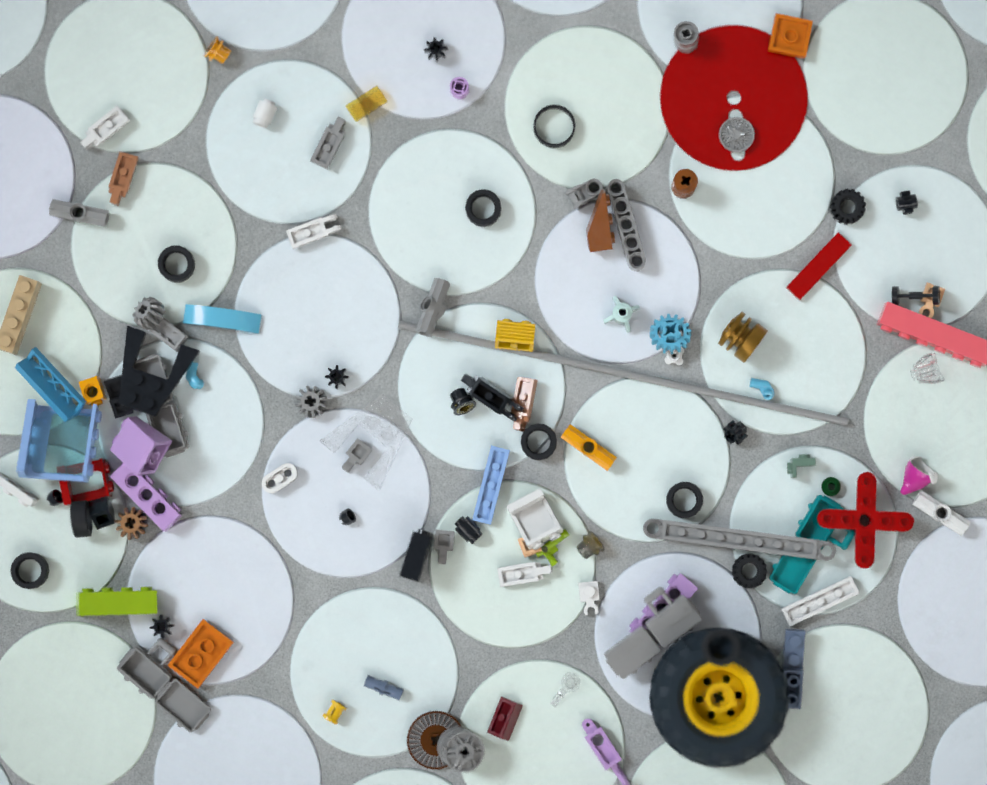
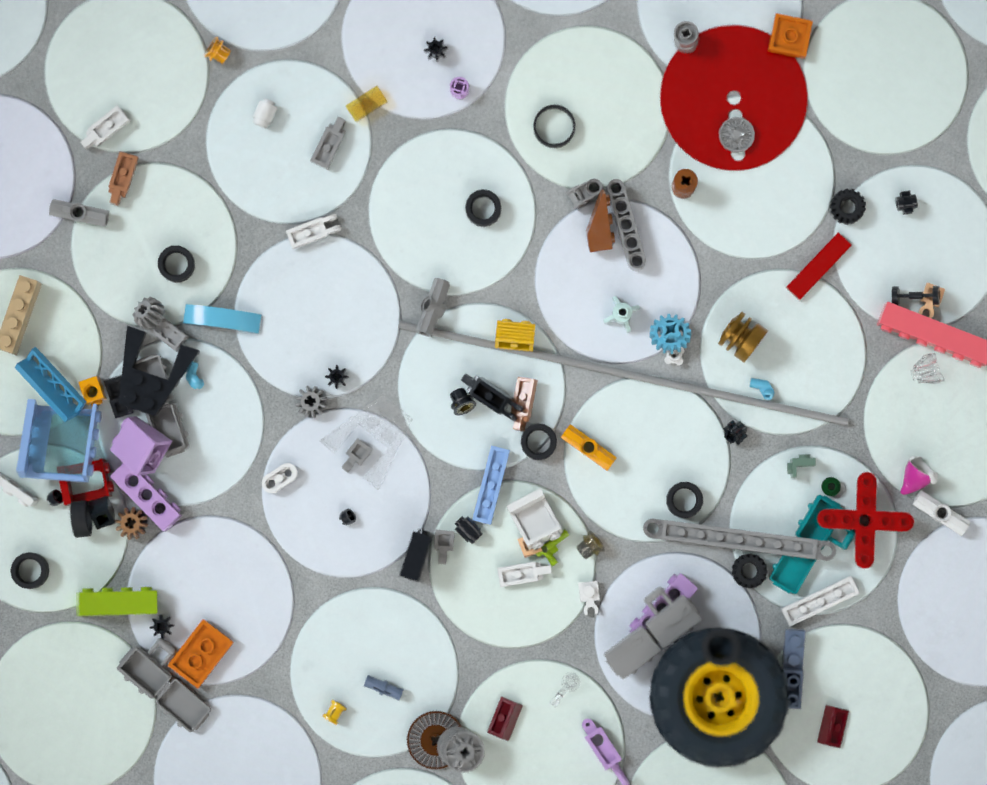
none -> dark red slope [817,705,849,748]

